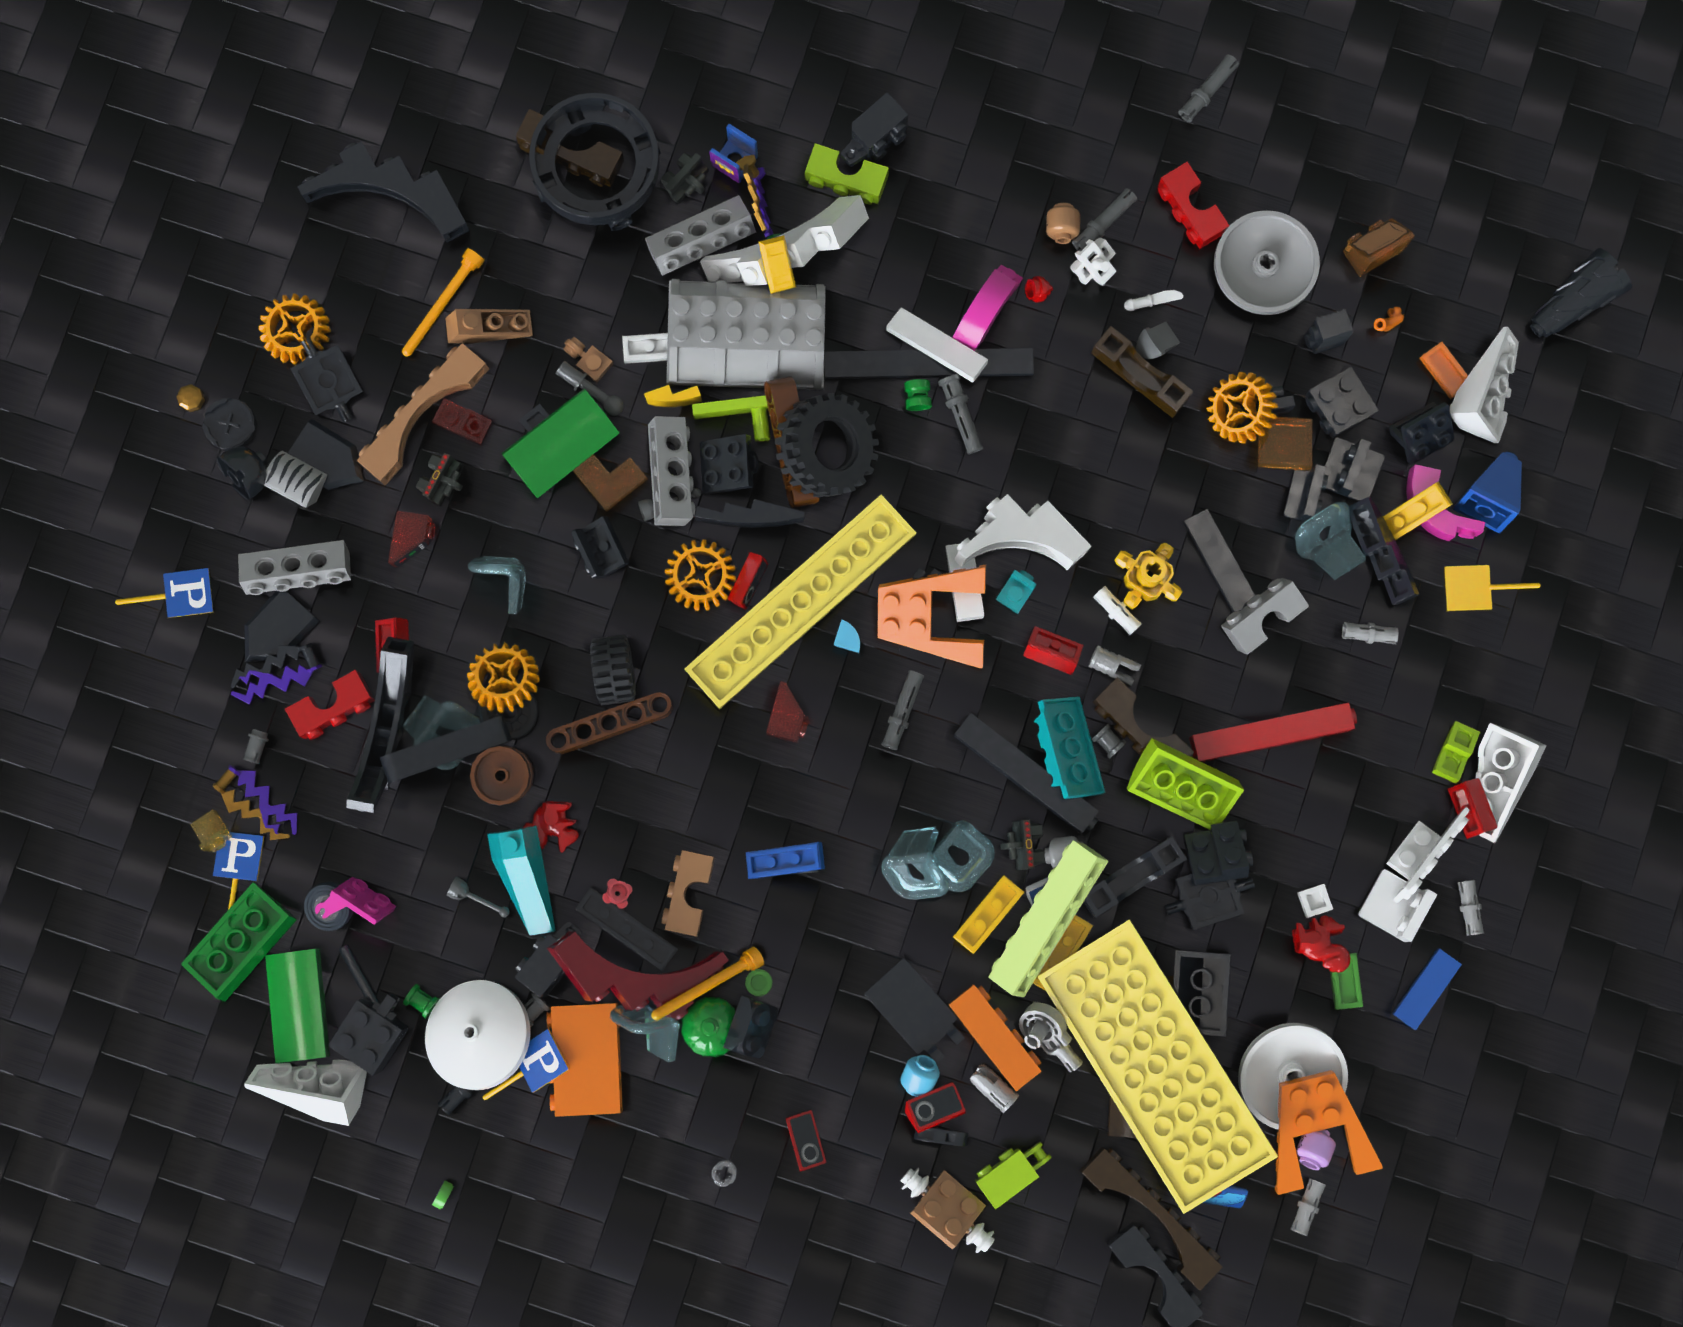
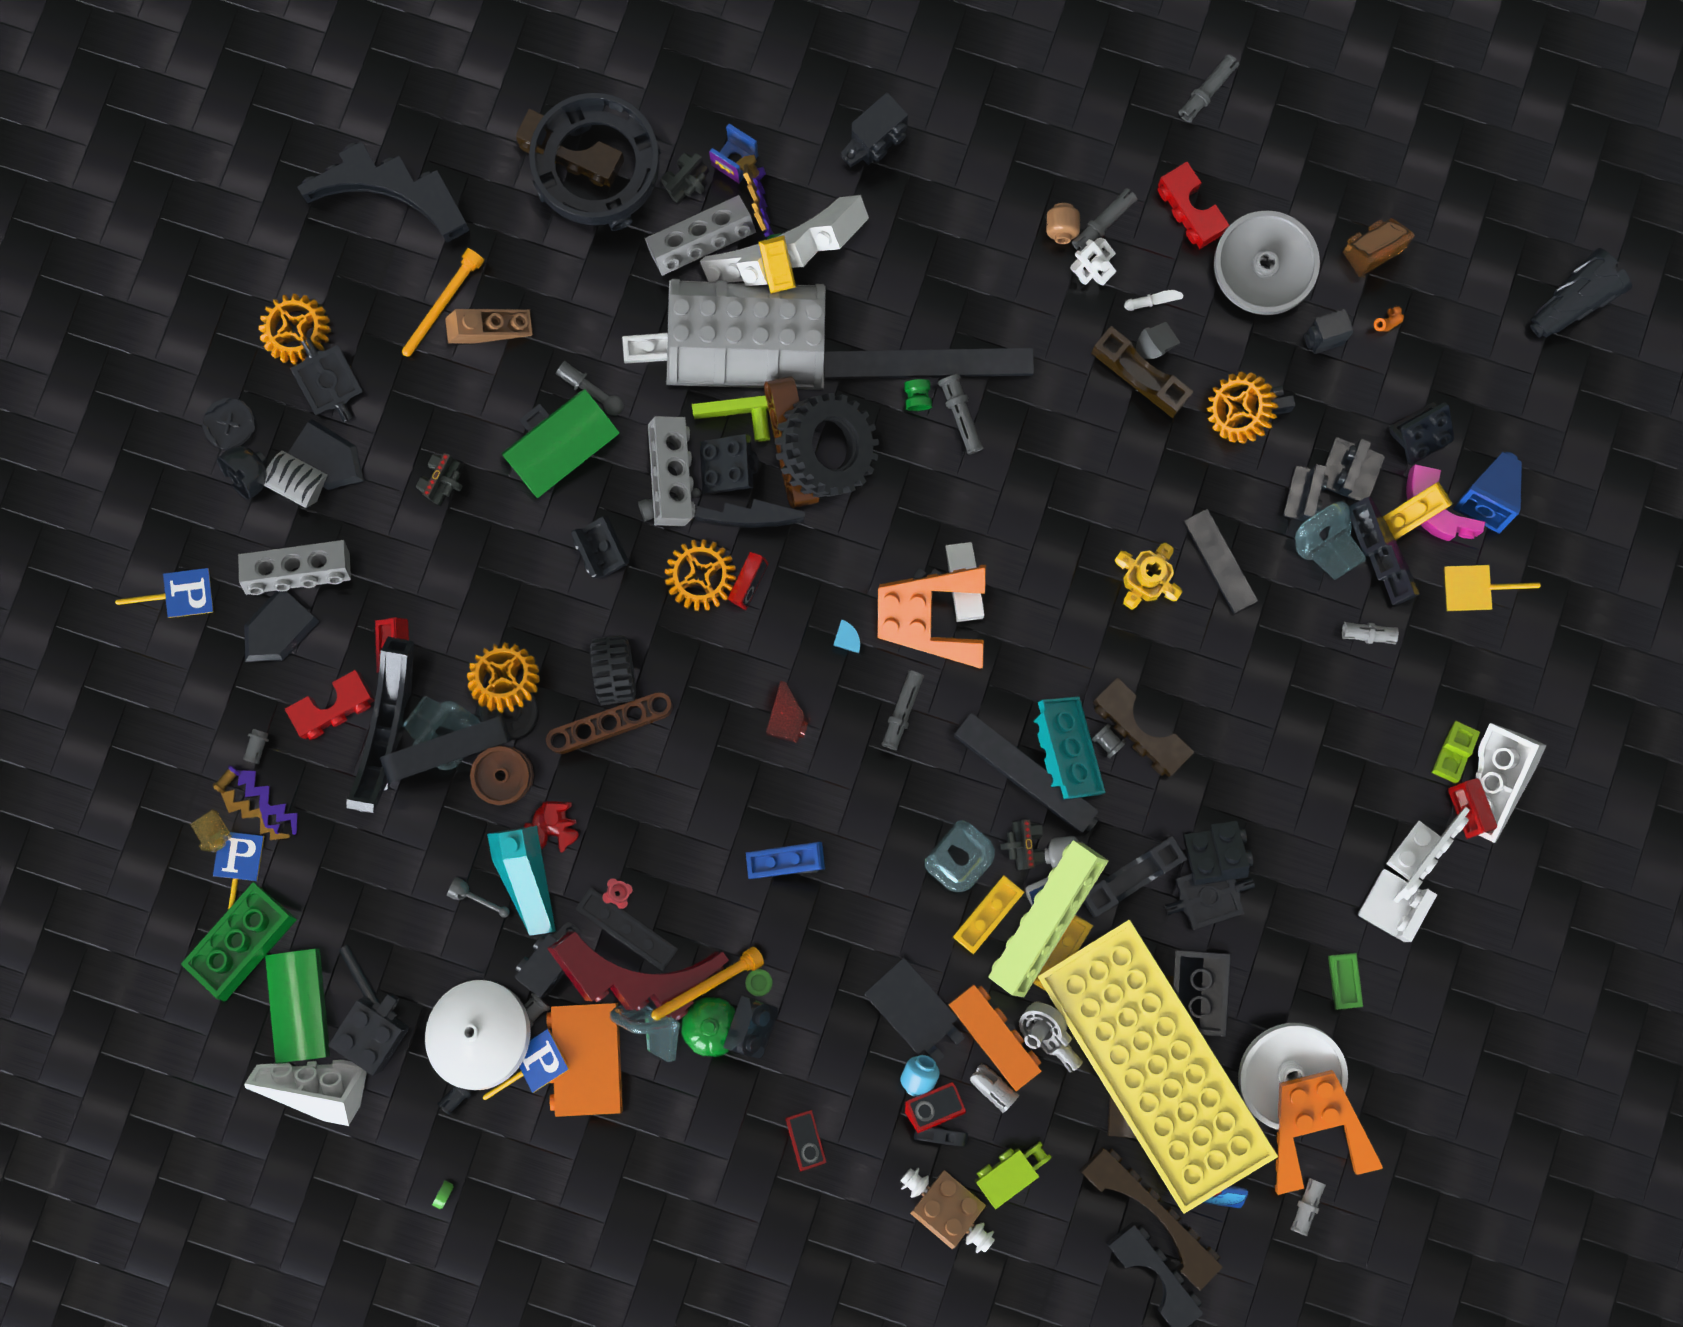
pearl gold tile [177,384,205,412] -> none
piece [231,643,322,704] -> none
dark pink plate [304,877,396,931] -> none
medium nougat arch [357,343,489,485] -> none
clear red slope [388,511,435,567] -> none
green bush [403,984,439,1019] -> none
clear red slope [432,398,492,444] -> none
clear light blue piece [468,556,526,614] -> none
medium nougat plate [563,337,613,383] -> none
clear orange plate [573,454,647,512] -> none
yellow slope [644,385,702,407] -> none
medium nougat arch [662,850,715,937] -> none
light yellow plate [684,494,916,709] -> none
clear bush [712,1160,737,1187] -> none
lime arch [805,143,889,204] -> none
clear light blue piece [881,827,949,900] -> none
white tile [886,307,988,382] -> none
dark pink arch [952,265,1023,351] -> none
white arch [954,494,1091,570] -> none
teal bracket [996,570,1037,614] -> none
red slope [1023,626,1084,675] -> none
red plate [1025,276,1053,302] -> none
light grey hinge [1088,645,1141,686] -> none
white pin [1093,586,1142,635] -> none
lime slope [1127,738,1244,830] -> none
red brick [1189,703,1357,762] -> none
light grey arch [1221,578,1309,655] -> none
clear orange tile [1258,417,1312,470] -> none
red animal [1292,915,1351,973] -> none
lavender head [1296,1130,1336,1170] -> none
white plate [1297,884,1333,918] -> none
black plate [1305,367,1379,439] -> none
blue tile [1392,948,1462,1030] -> none
orange tile [1419,342,1468,400] -> none
white wedge [1449,327,1519,443] -> none
light grey pin [1457,880,1484,936] -> none

